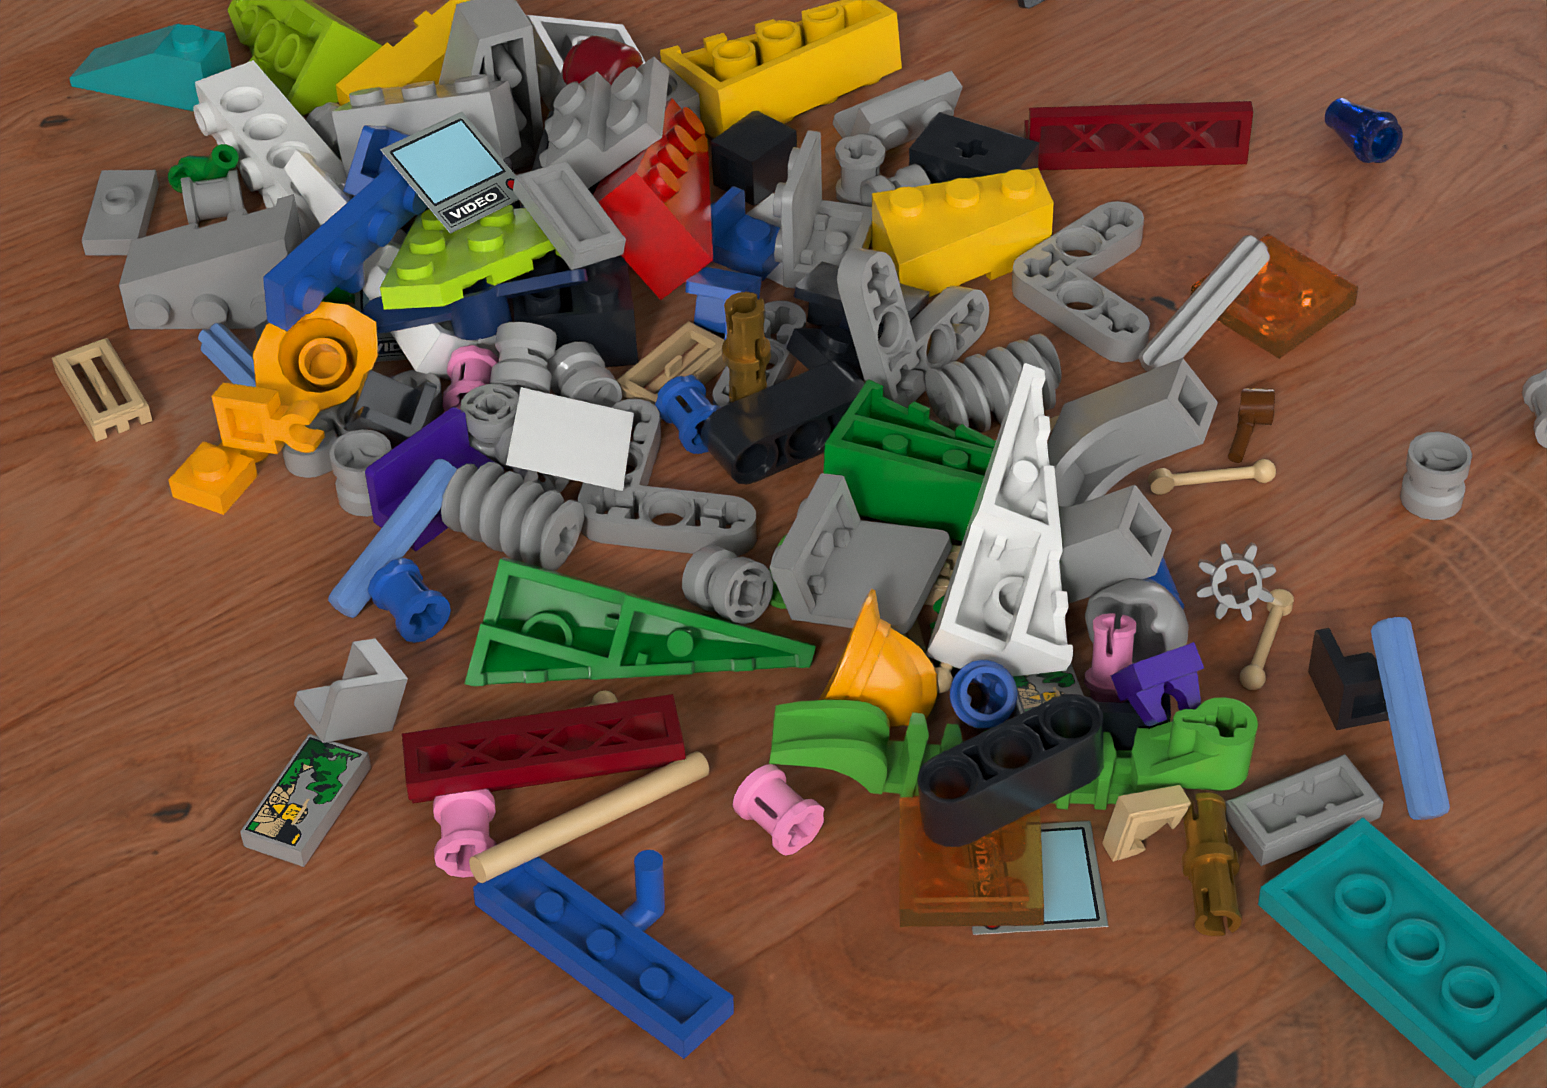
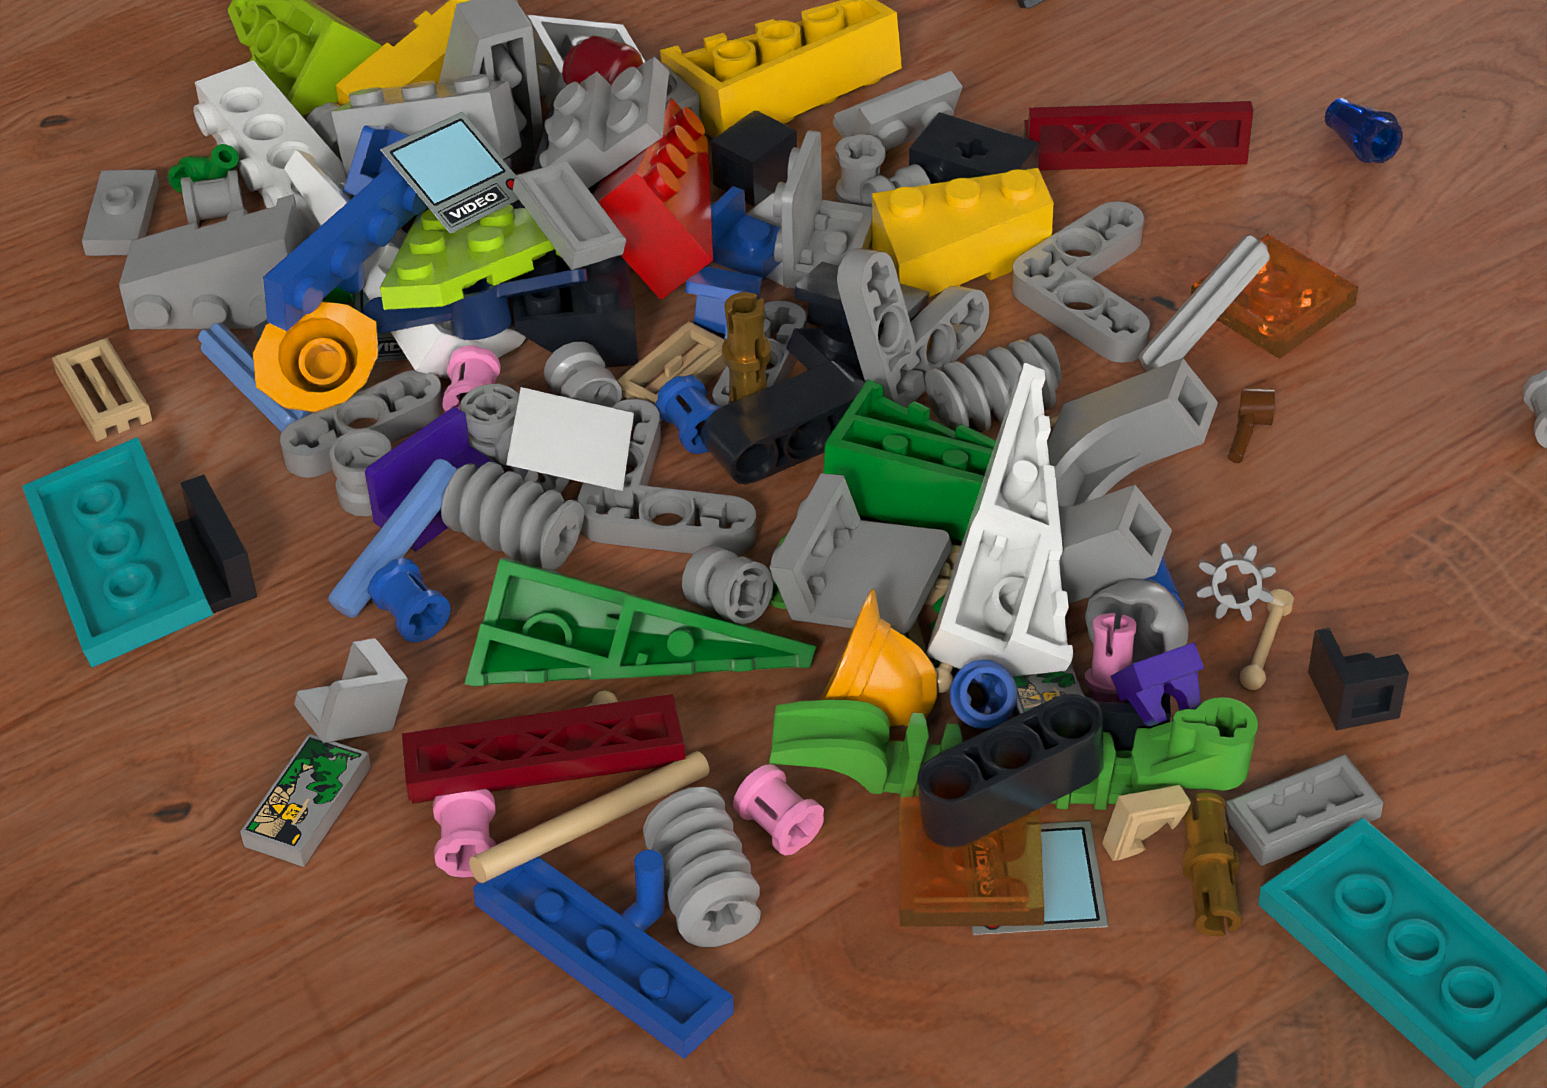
teal slope [69,24,232,112] -> none
light orange plate [168,441,269,515] -> none
light orange plate [211,382,325,454] -> none
black panel [344,370,437,449] -> none
light grey wheel [490,322,557,394] -> none
tan hinge [1148,459,1276,495] -> none
medium blue axle [1371,617,1450,820] -> none
light grey wheel [1400,432,1472,520] -> none
none -> teal plate [22,437,213,668]
none -> black panel [175,474,257,613]
none -> light grey piece [643,787,761,947]

